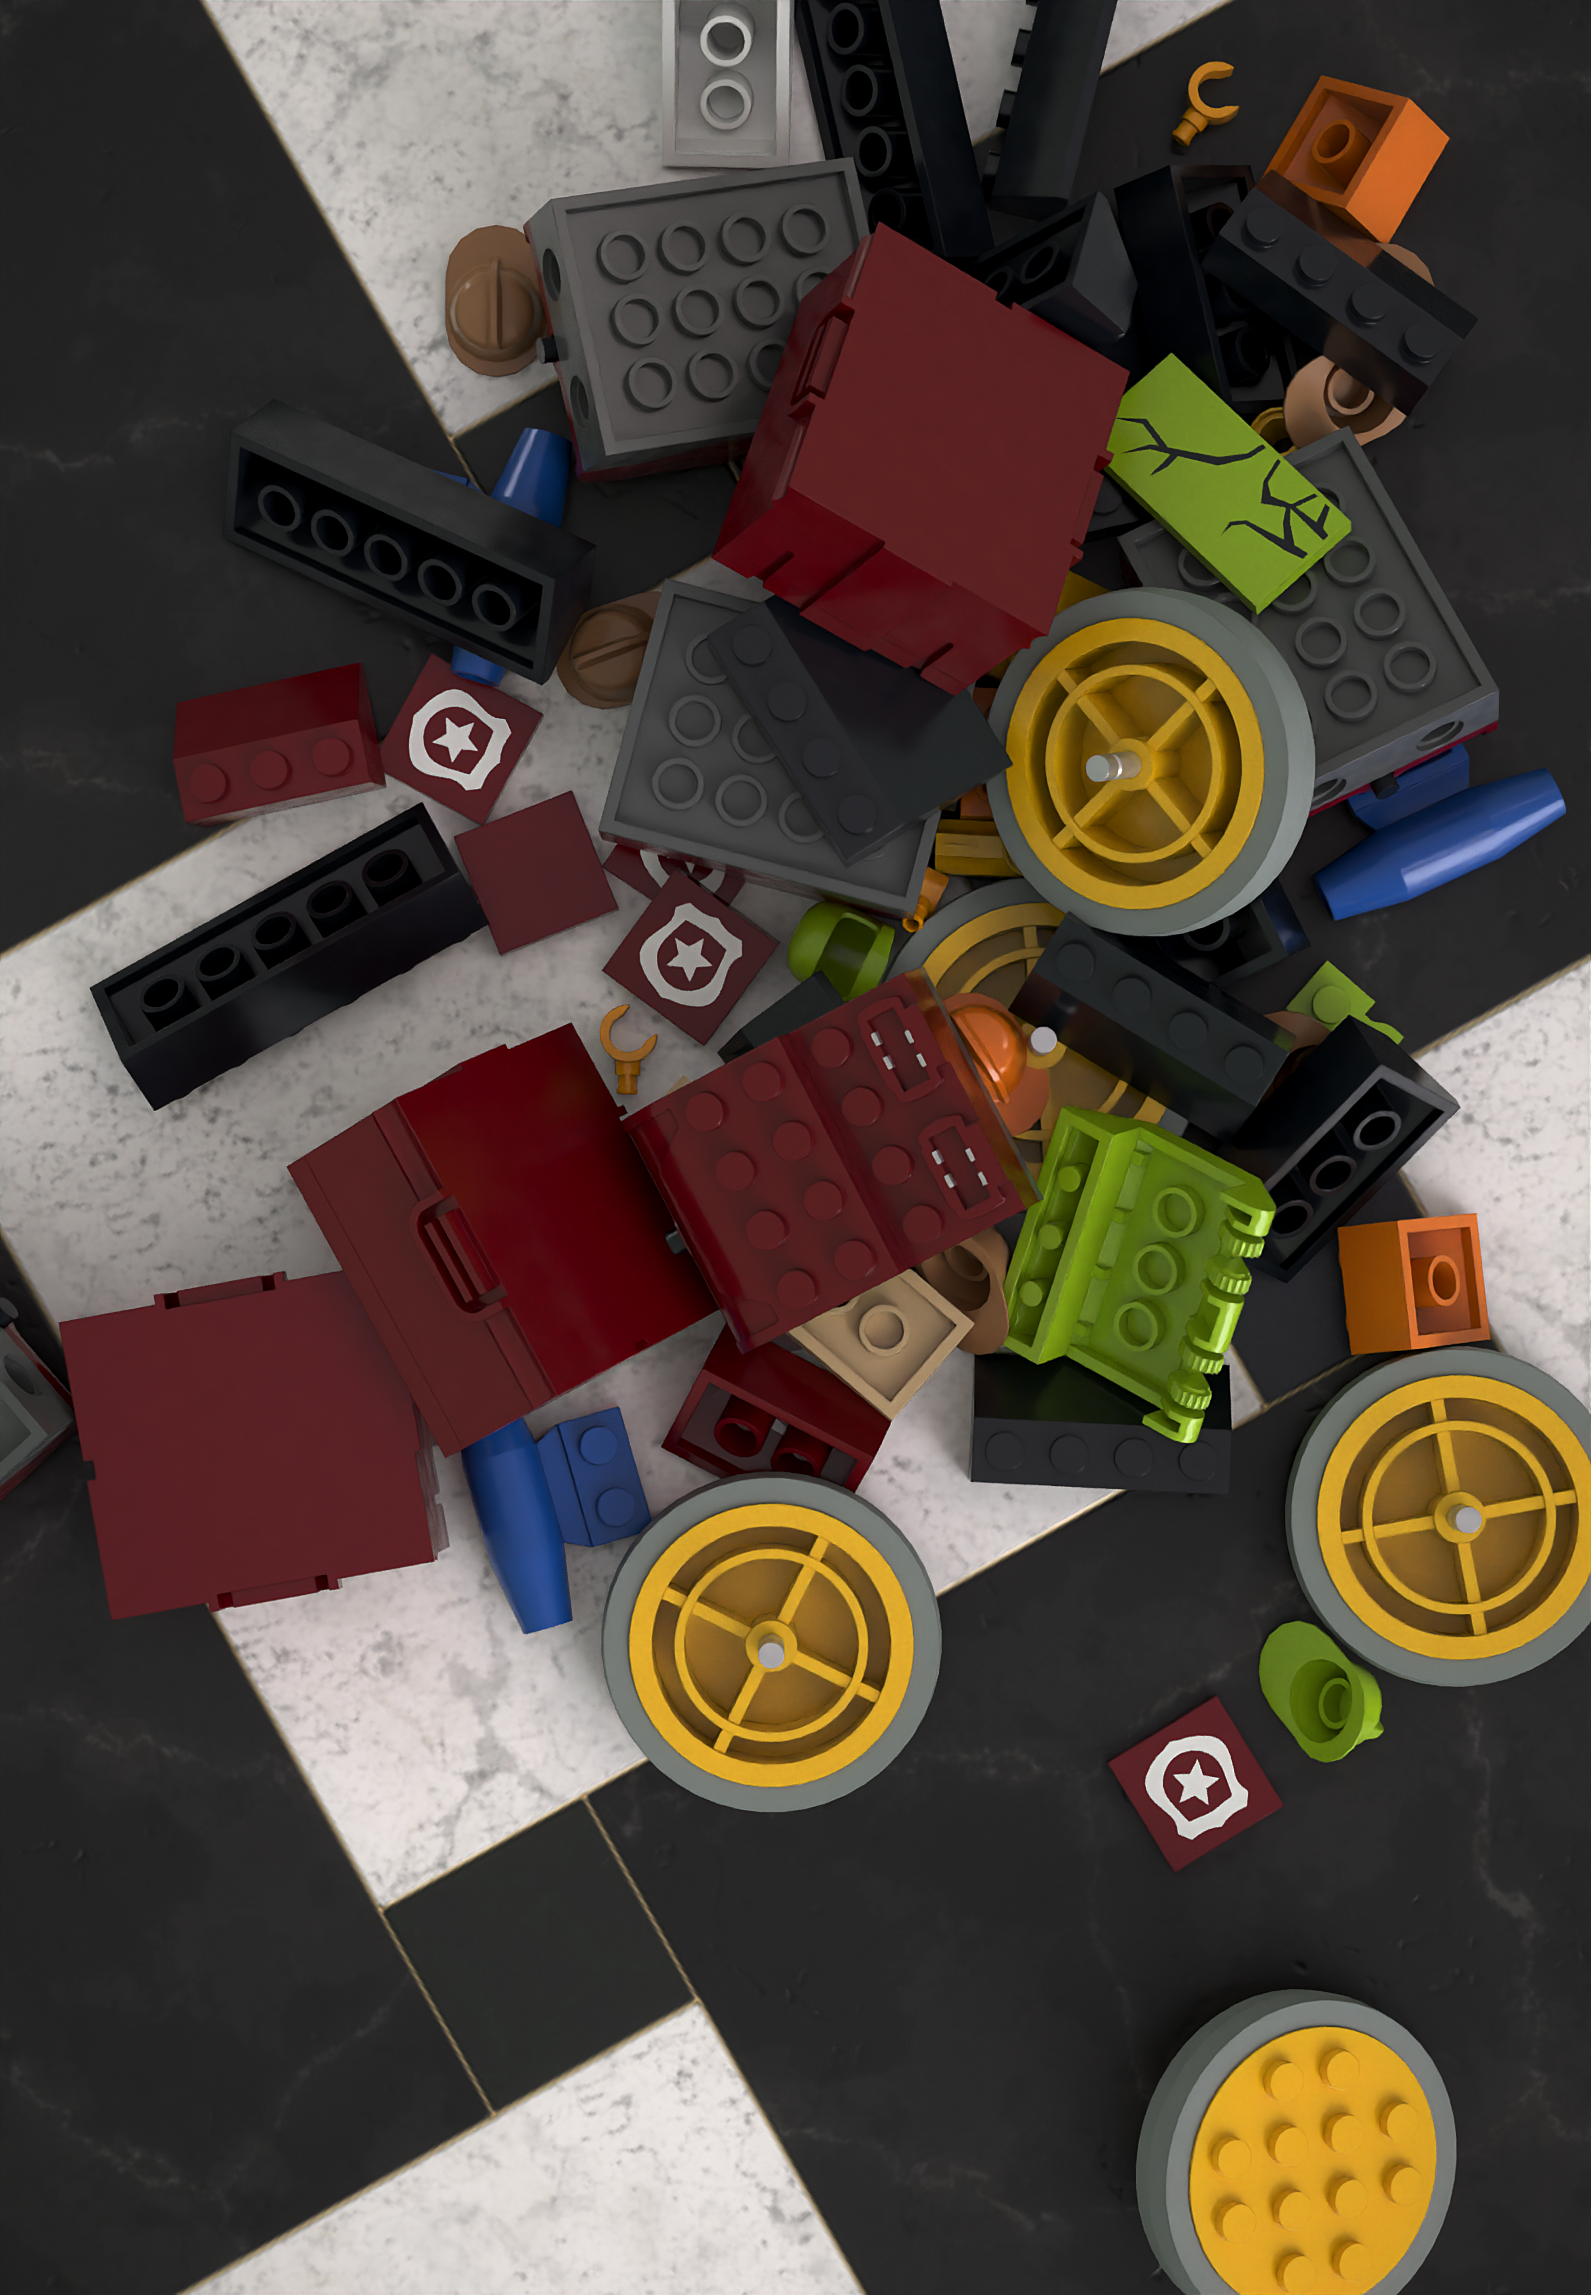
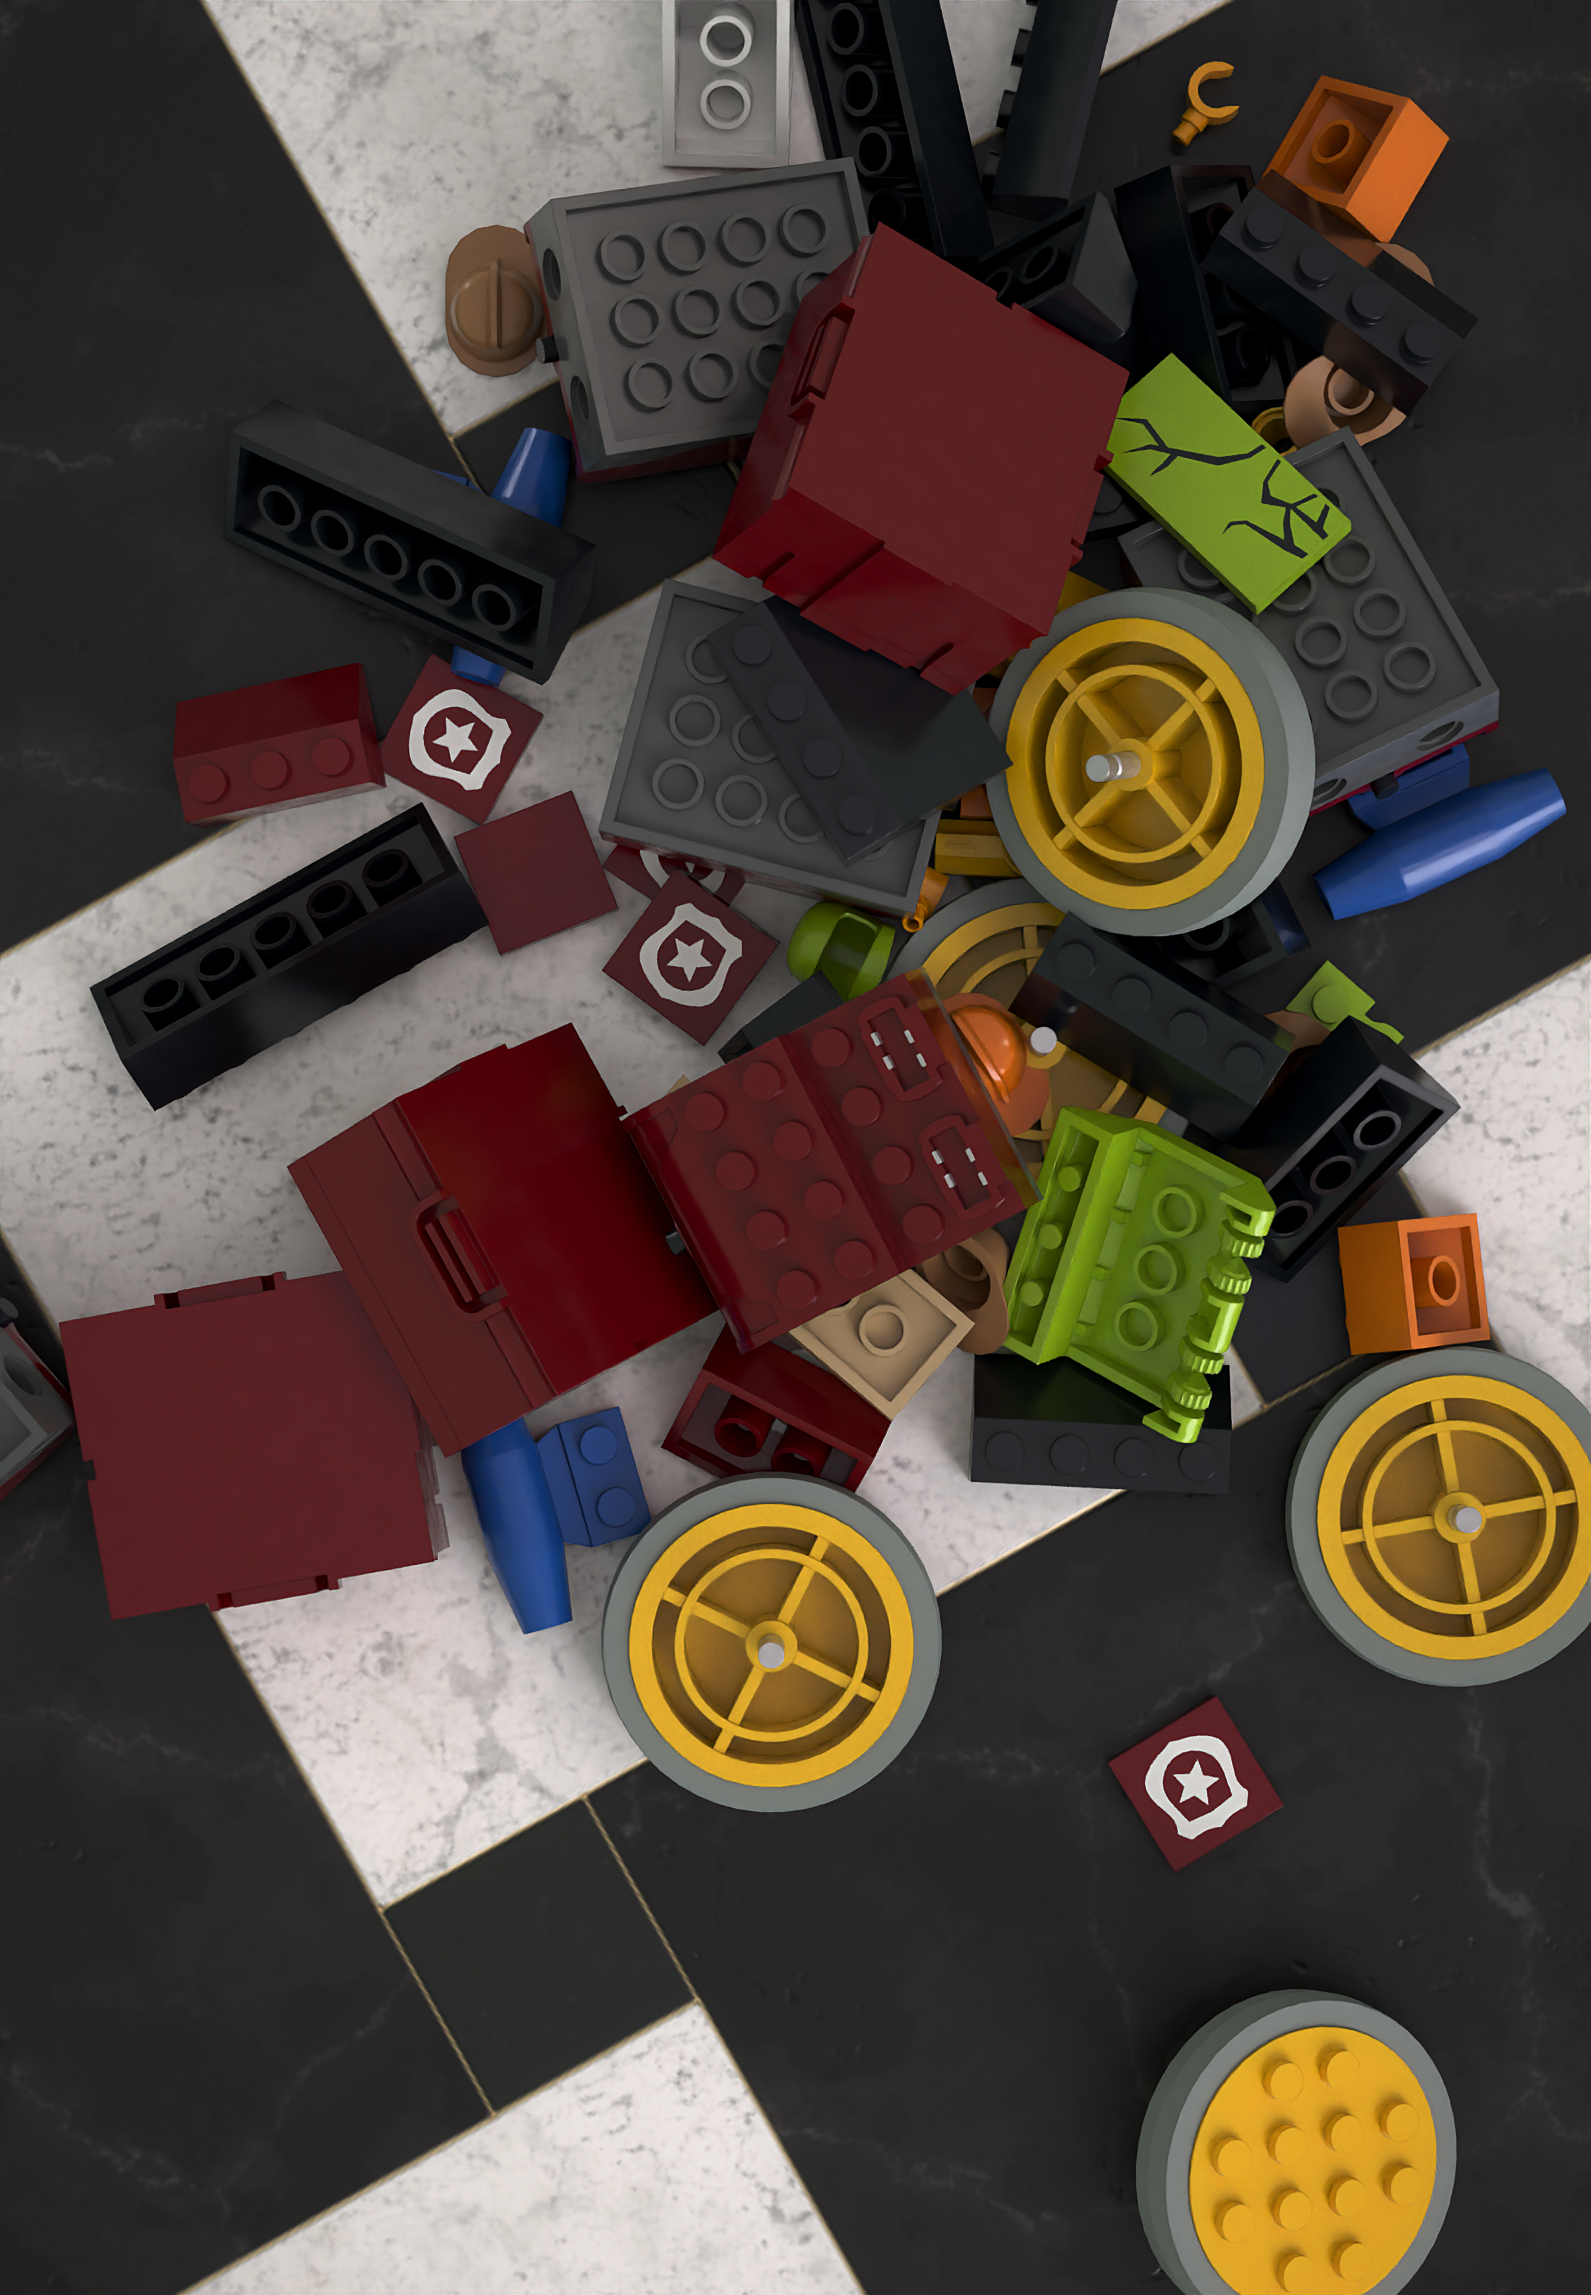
medium nougat piece [556,591,661,709] -> none
light orange piece [600,1004,658,1095] -> none
lime piece [1259,1621,1384,1763] -> none

